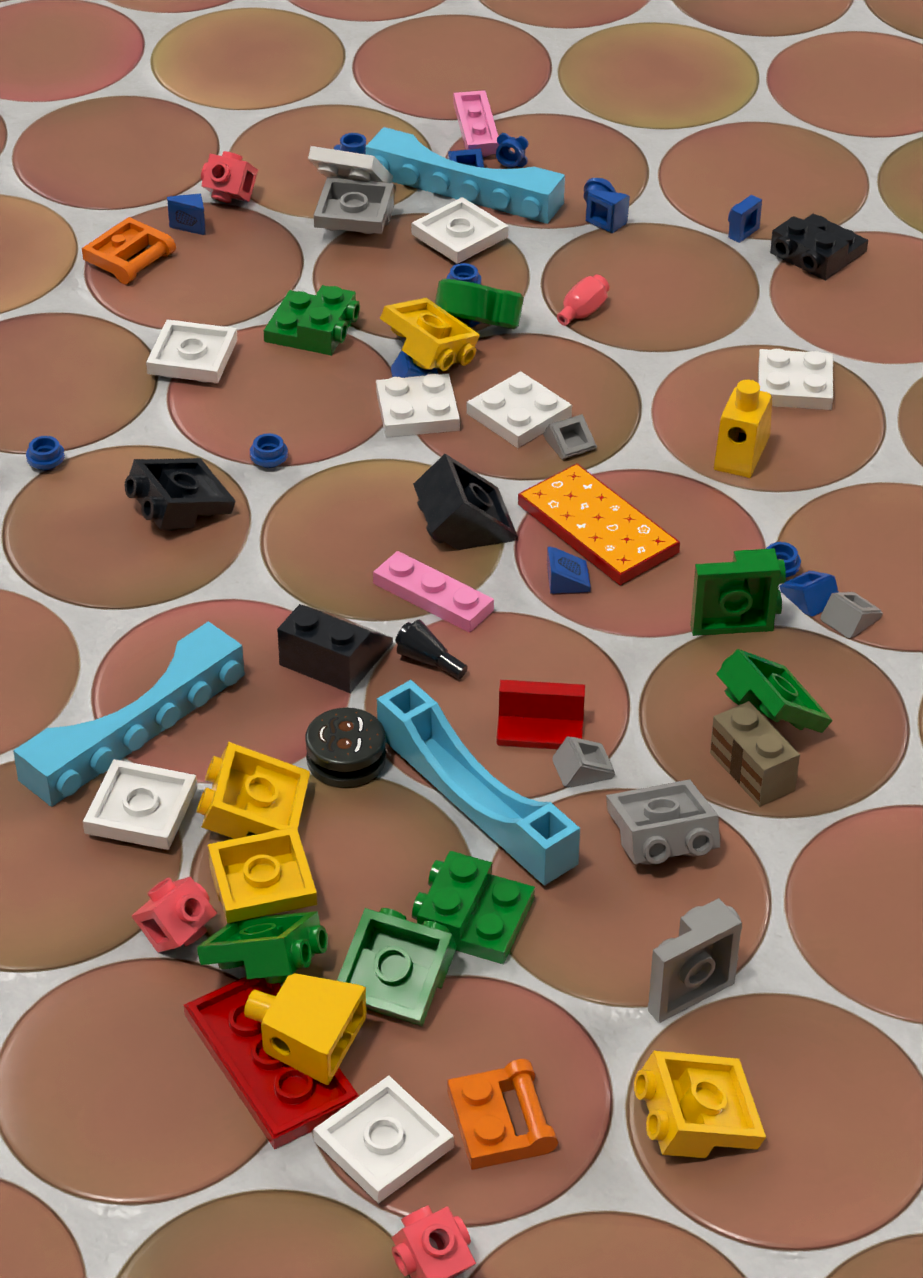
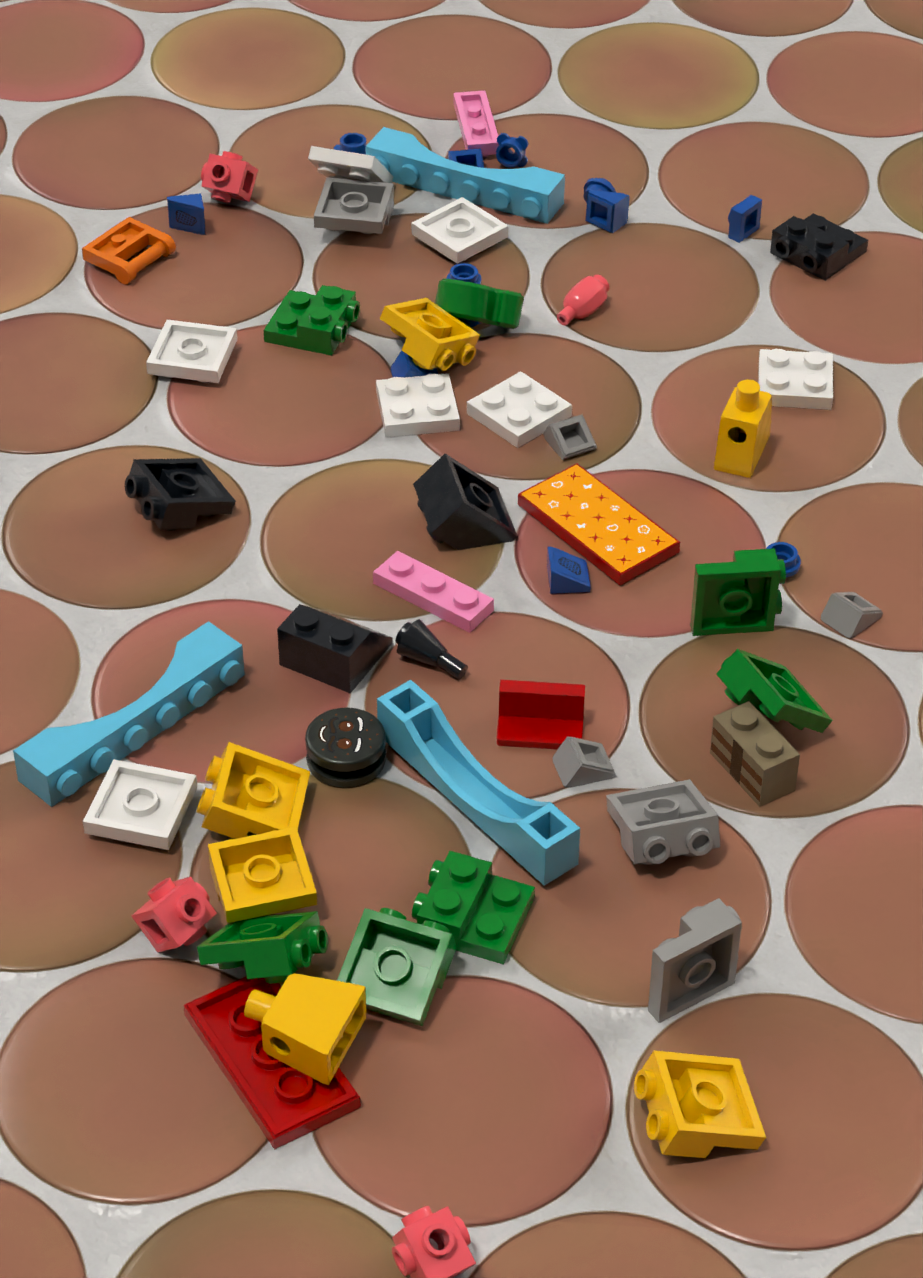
blue plate [26,436,65,470] -> none
blue plate [250,433,288,468] -> none
white plate [313,1075,454,1204] -> none
orange plate [447,1059,558,1170] -> none
blue slope [779,571,839,616] -> none

